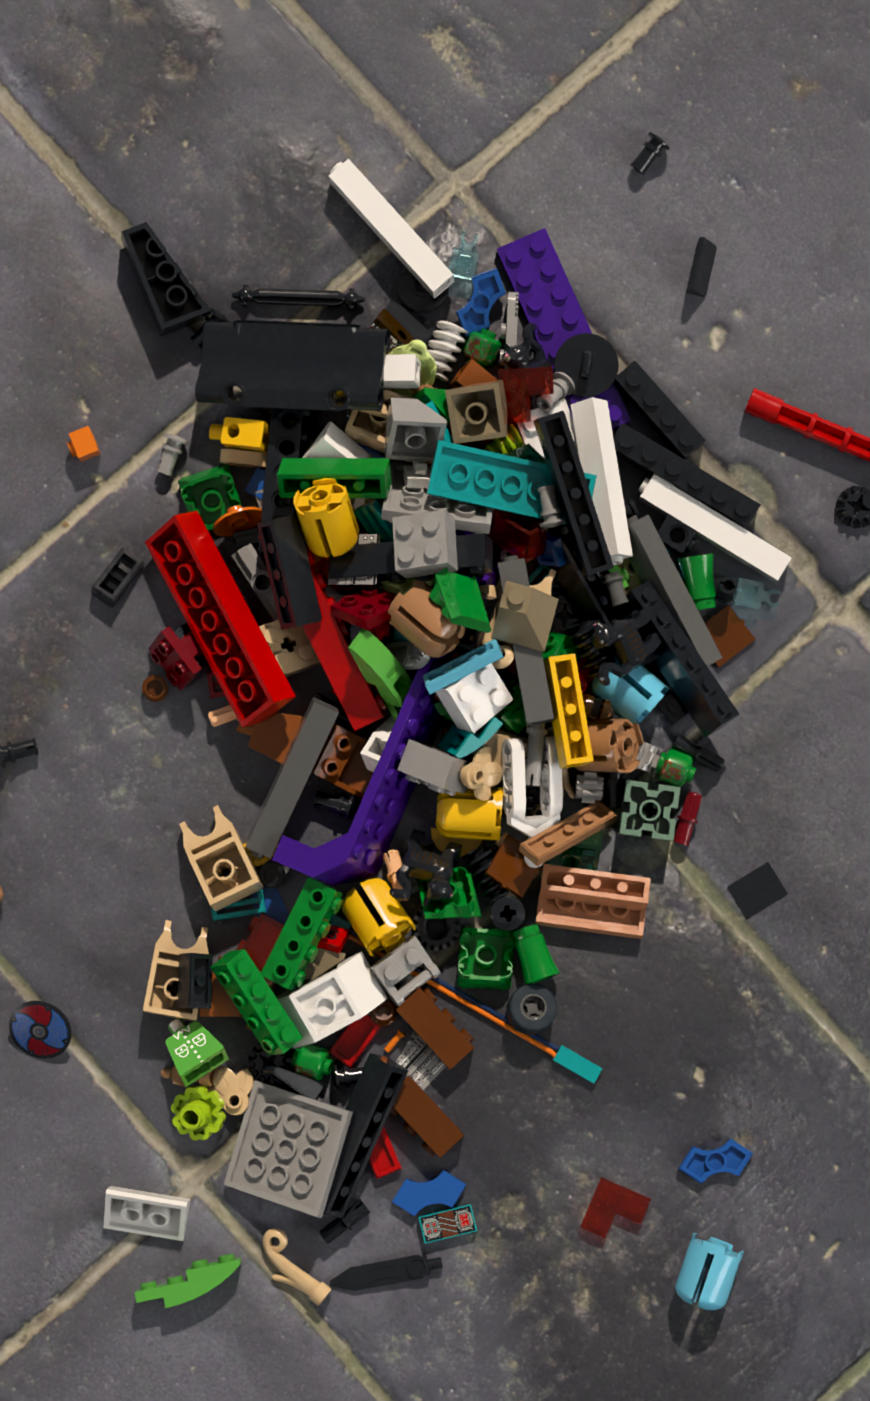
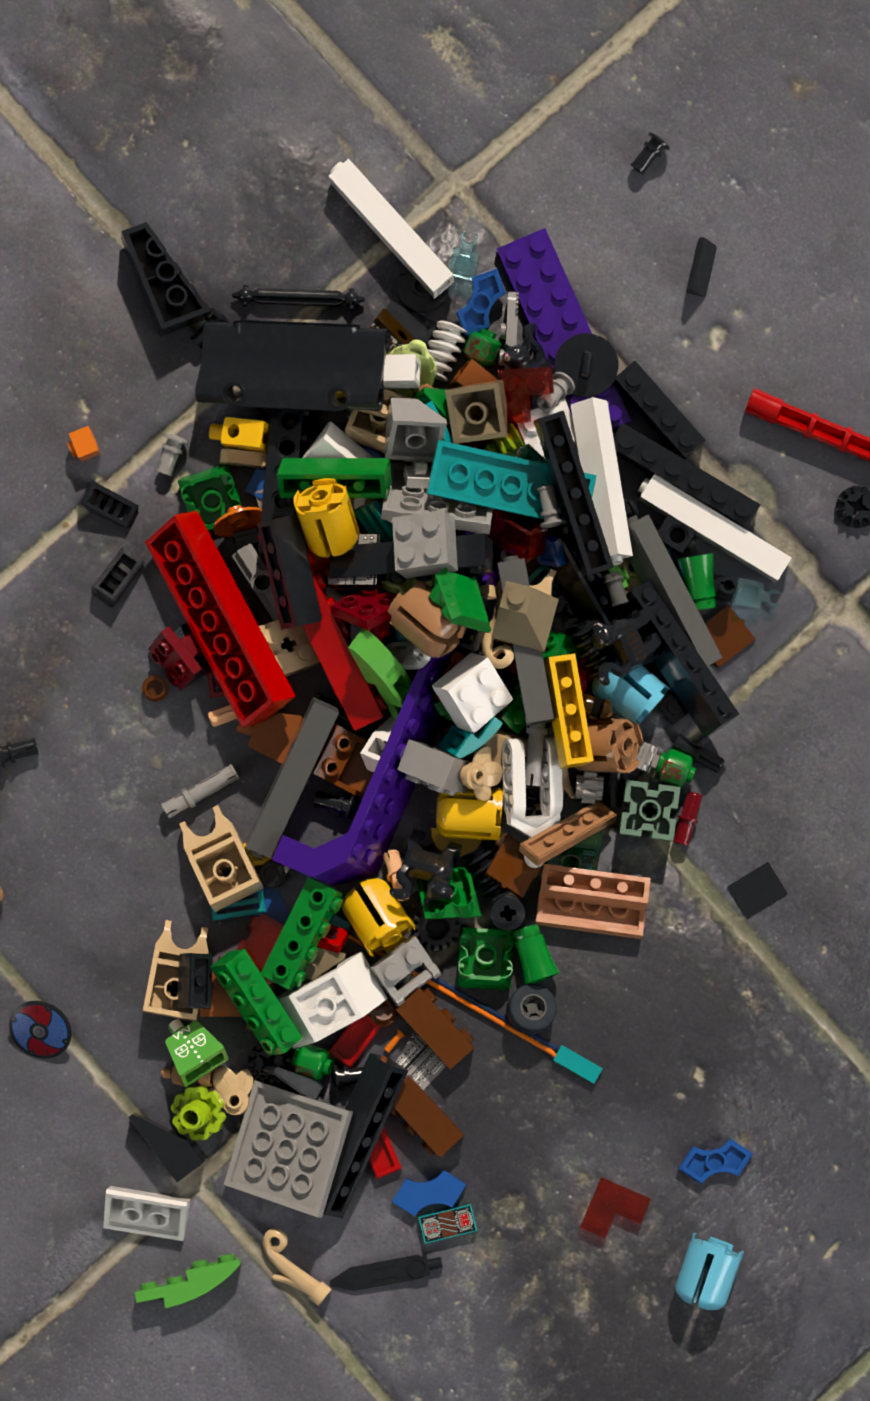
black axle [319,1199,371,1244] -> none
medium azure tile [423,639,503,694] -> none
none -> black slope [77,481,139,529]
none -> black slope [128,1113,205,1183]
none -> light grey pin [161,764,240,819]

